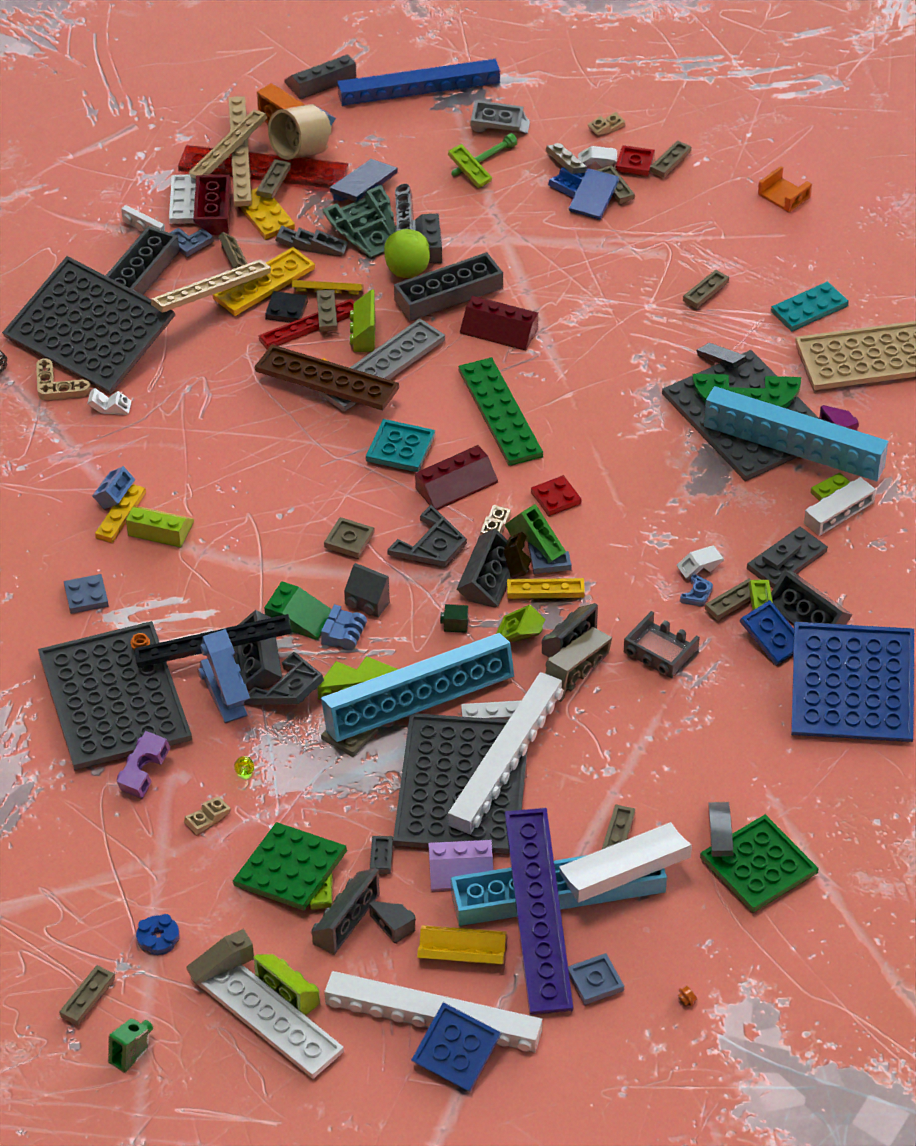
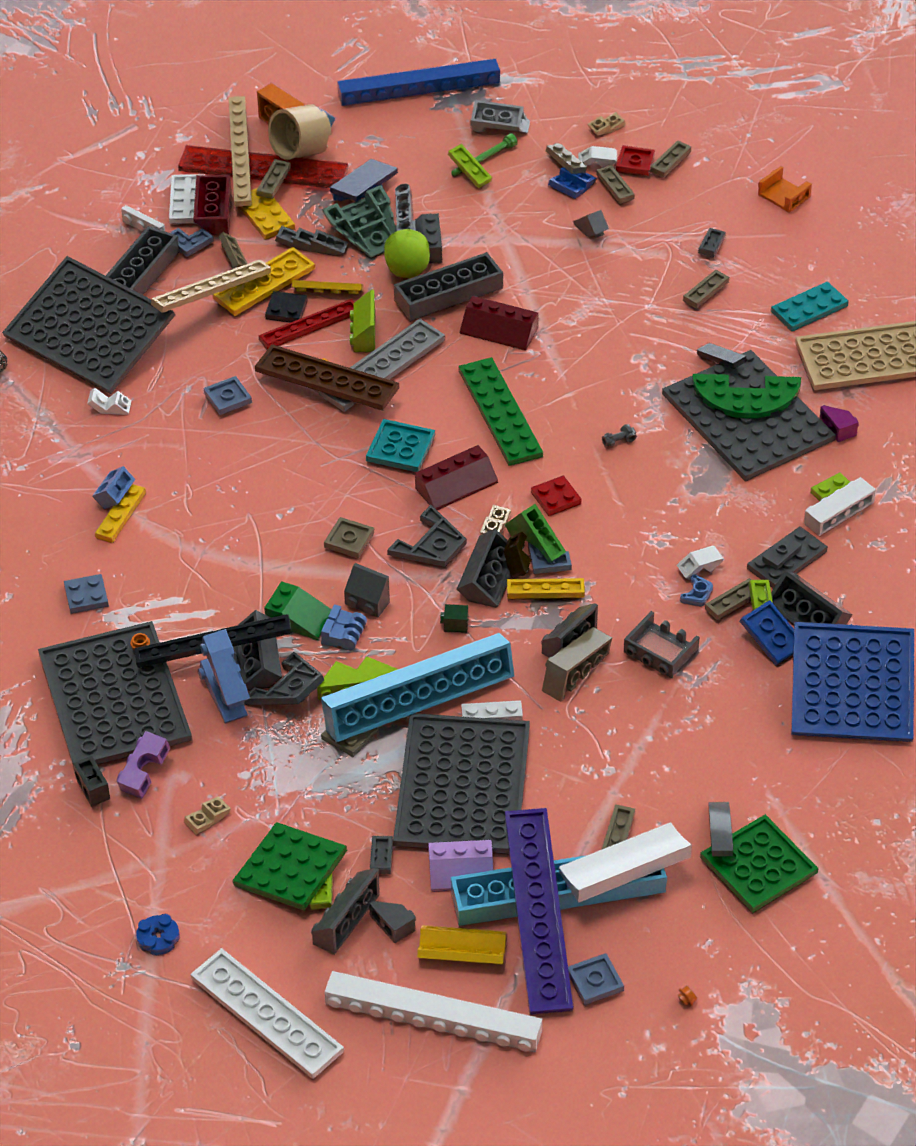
tan beam [36,358,91,401] -> none
dark tan plate [59,965,115,1026] -> none
green torso [108,1019,153,1073] -> none
lime slope [126,507,194,547] -> none
dark tan slope [186,929,254,985] -> none
tan plate [188,109,267,179] -> none
clear neon green plate [234,756,254,776] -> none
lime slope [254,954,320,1016] -> none
dark grey slope [284,55,356,99] -> none
dark tan plate [317,290,337,332] -> none
blue plate [411,1002,501,1092] -> none
white brick [448,672,564,835] -> none
lime slope [496,605,546,642] -> none
tile [569,168,619,220] -> none
medium azure brick [704,386,889,481] -> none
none -> pearl dark grey brick [73,756,110,807]
none -> sand blue plate [203,376,252,415]
none -> dark grey slope [573,210,609,238]
none -> dark grey bar [602,424,637,447]
none -> dark grey plate [698,228,726,257]

